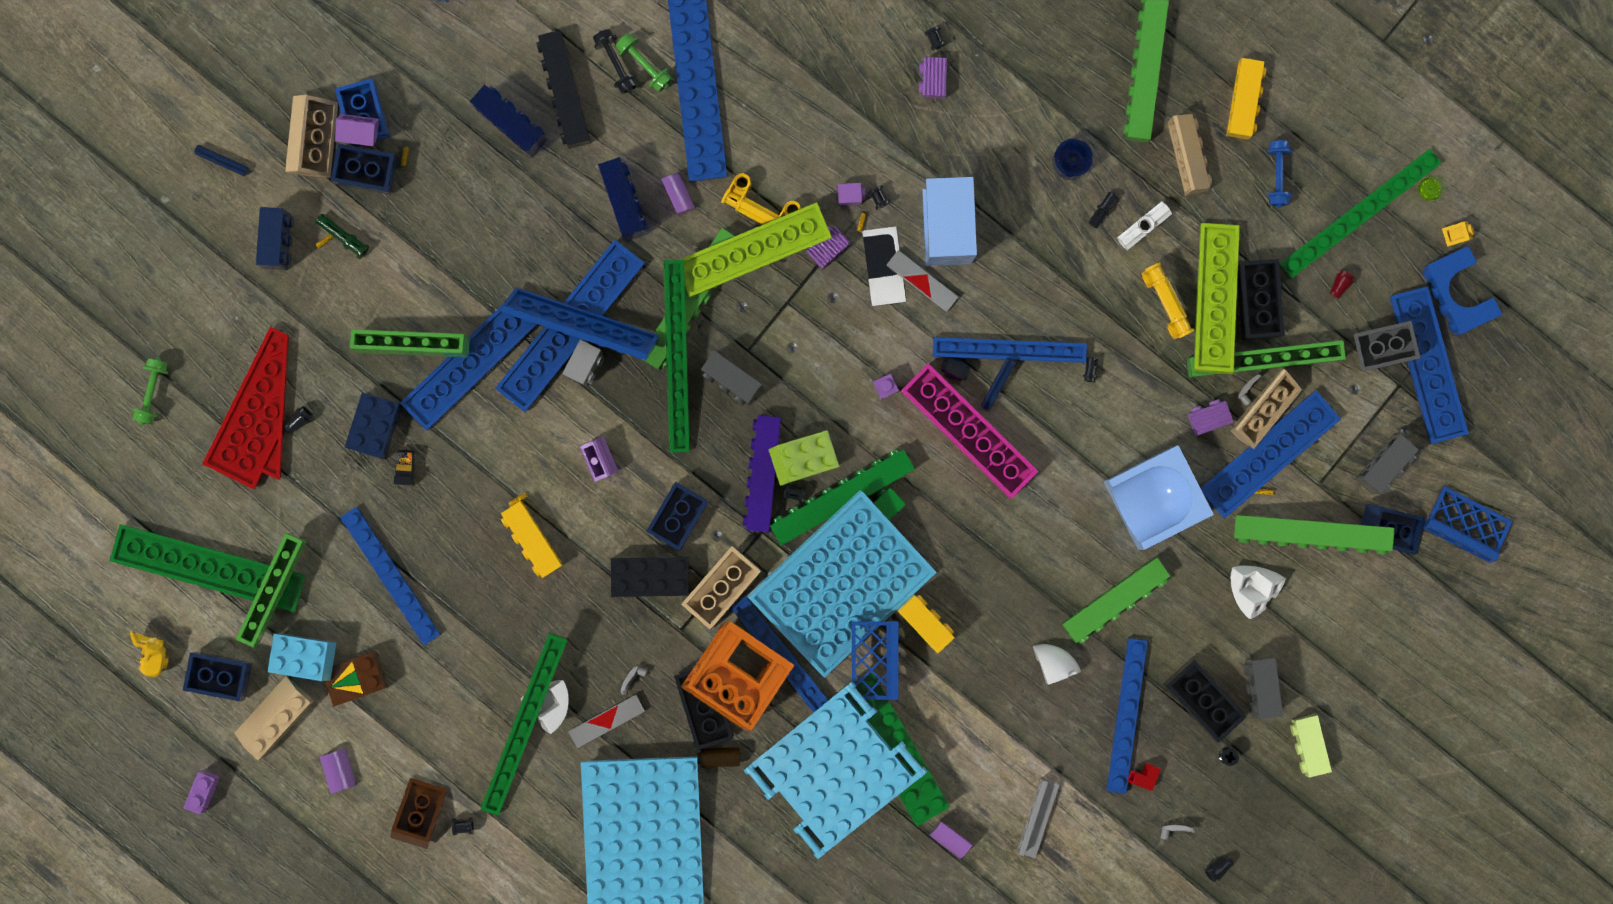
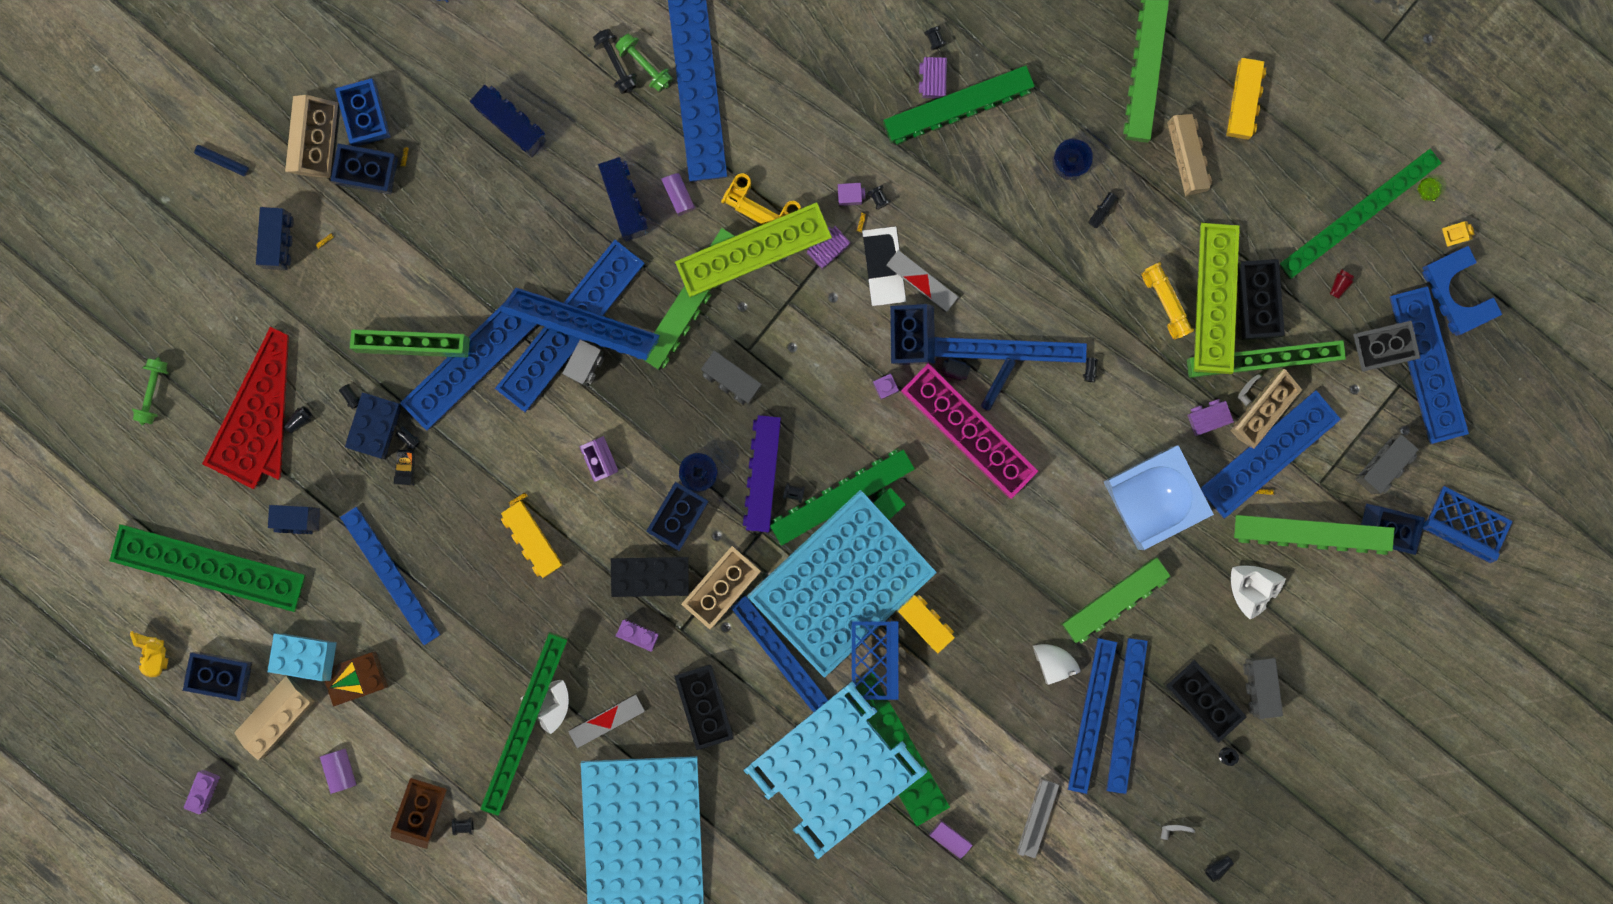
bright green brick [236,533,307,647] -> none
dark green pin [315,214,370,260] -> none
medium lavender brick [335,114,379,146] -> none
black brick [536,30,591,149] -> none
light grey piece [621,666,648,695] -> none
green plate [663,259,689,453] -> none
orange piece [681,621,794,731] -> none
dark brown brick [697,747,740,768] -> none
lime brick [768,430,839,486] -> none
light blue piece [922,177,977,266] -> none
white piece [1117,201,1172,251] -> none
red piece [1127,762,1161,791] -> none
blue piece [1267,138,1293,209] -> none
yellowish green brick [1290,714,1332,778] -> none
none -> dark blue brick [268,505,320,534]
none -> black pin [339,384,360,410]
none -> black pin [395,426,421,450]
none -> medium lavender brick [616,619,659,652]
none -> clear blue brick [679,453,718,492]
none -> green brick [883,65,1035,145]
none -> dark blue brick [890,304,935,365]
none -> blue plate [1067,638,1117,794]

